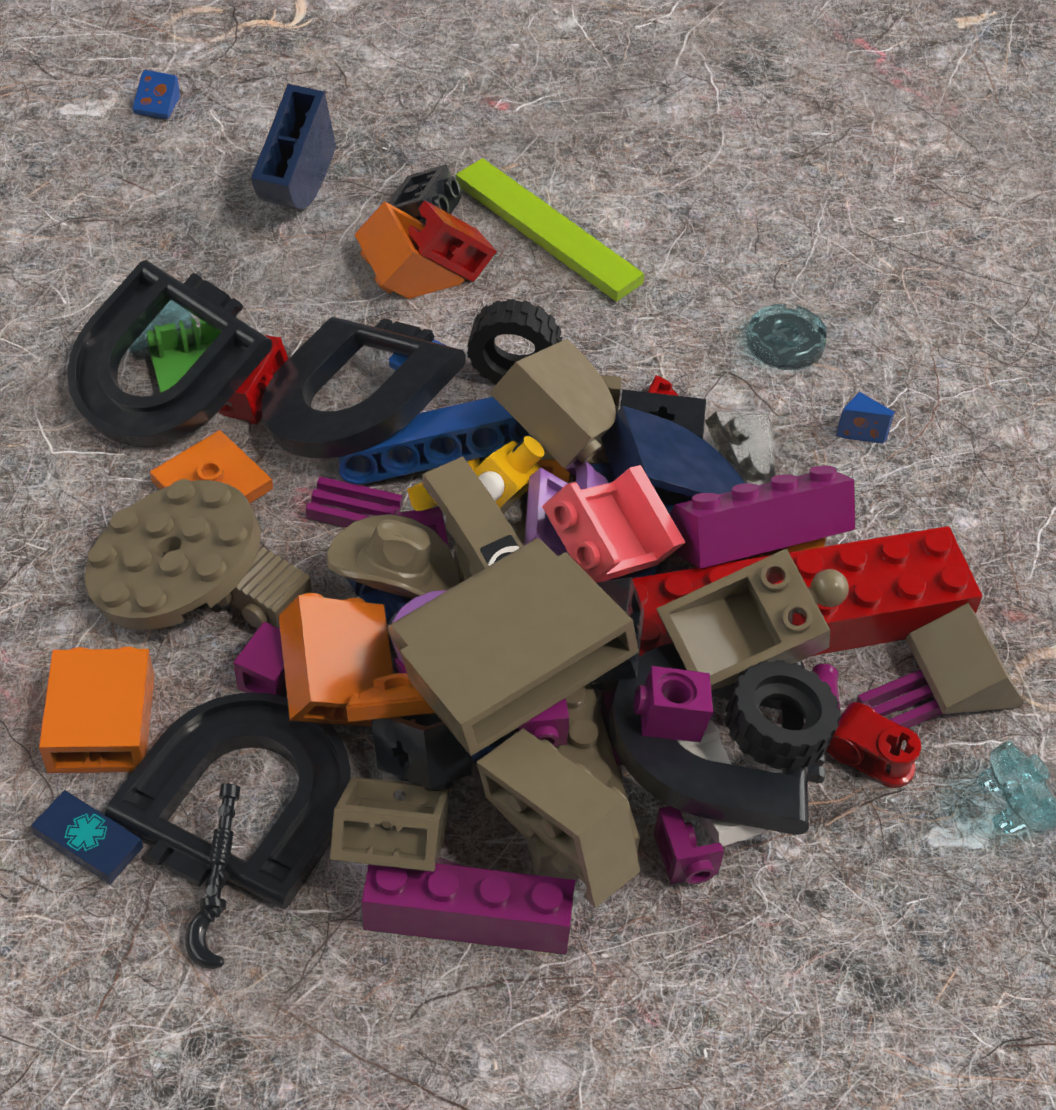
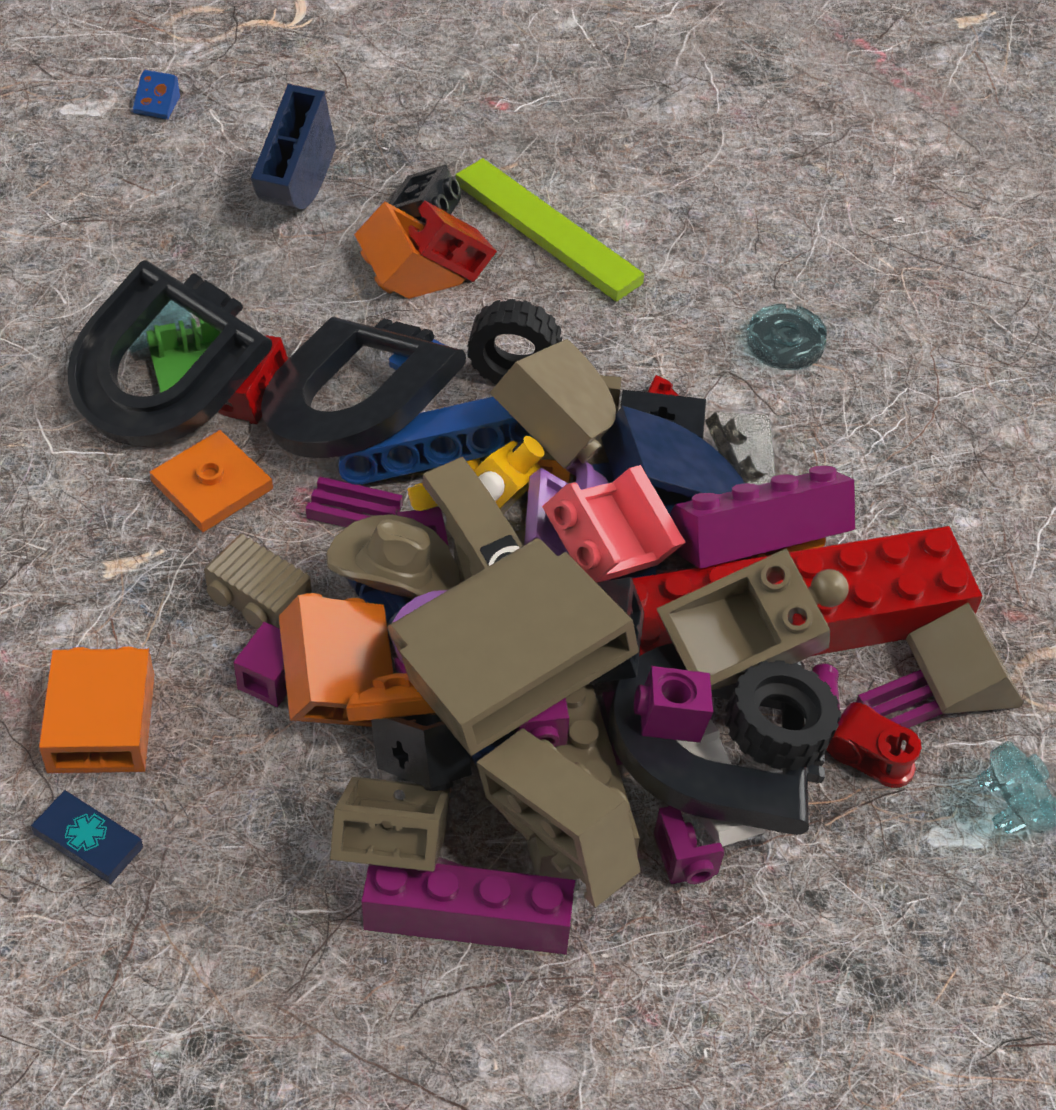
dark tan plate [85,479,261,630] -> none
black piece [105,692,351,910] -> none
black piece [185,783,241,969] -> none
blue slope [836,392,895,444] -> none

